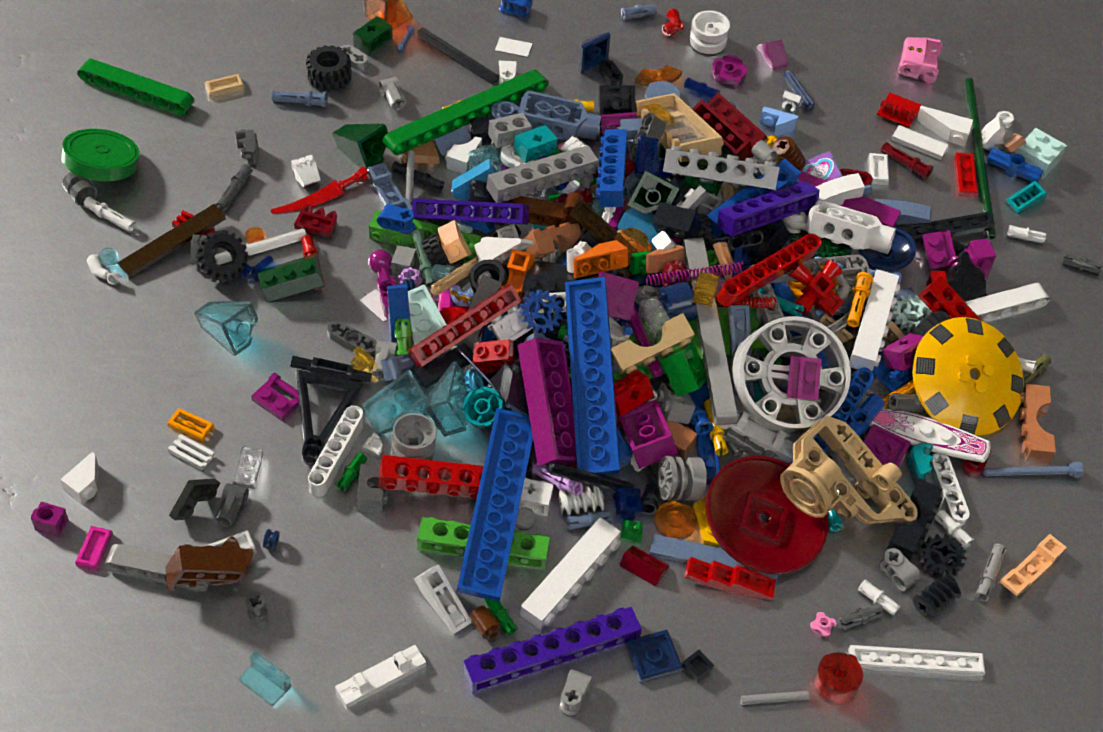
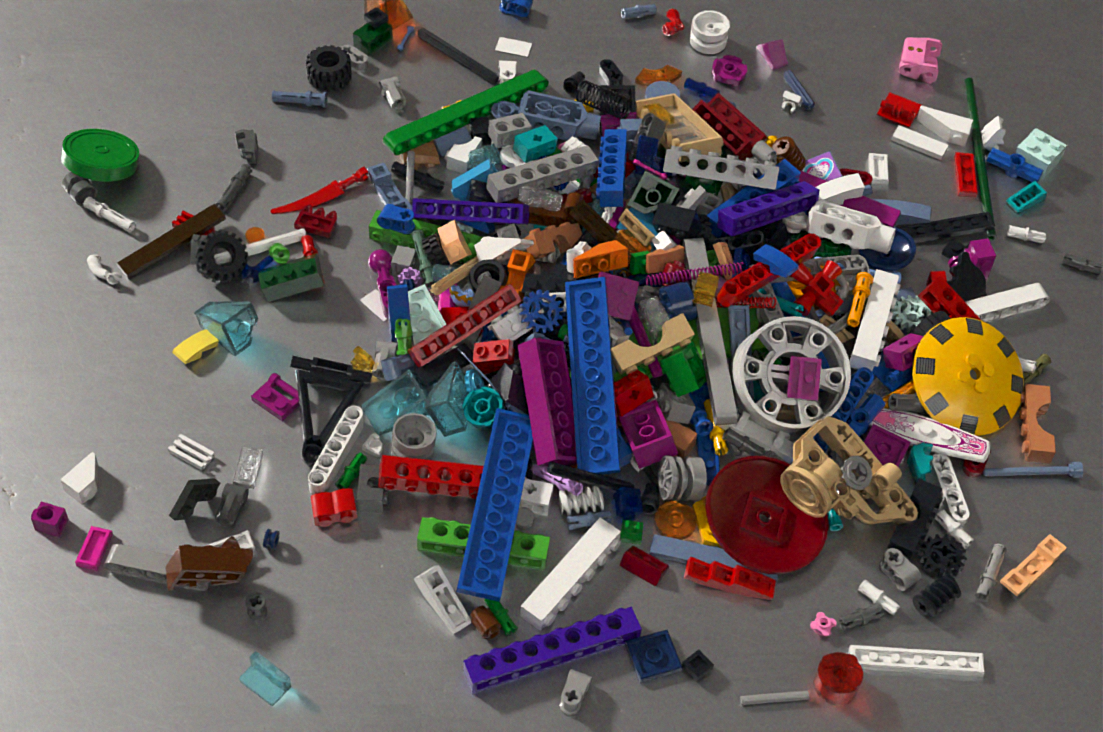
green beam [77,58,194,115] -> none
clear light blue plate [99,247,119,265] -> none
light orange tile [167,408,215,443] -> none
tan tile [204,74,245,98] -> none
white hand [291,155,321,187] -> none
dark grey beam [327,321,377,358] -> none
dark green slope [332,124,388,169] -> none
white hinge [335,645,426,708] -> none
dark blue slope [579,32,611,73] -> none
light blue slope [759,107,798,137] -> none
dark red pin [881,142,934,180] -> none
magenta plate [922,230,956,271] -> none
white tile [996,111,1014,128] -> none
nougat tile [1001,133,1026,152] -> none
none -> light yellow slope [172,329,219,364]
none -> bright green piece [269,243,290,264]
none -> red brick [310,488,358,527]
none -> black plate [364,7,389,29]
none -> clear brick [517,185,563,211]
none -> black cone [563,71,585,94]
none -> black piece [576,80,632,119]
none -> tan slope [619,208,655,246]
none -> dark pink hinge [633,159,668,180]
none -> blue slope [753,244,798,278]
none -> light grey gear [840,456,872,490]

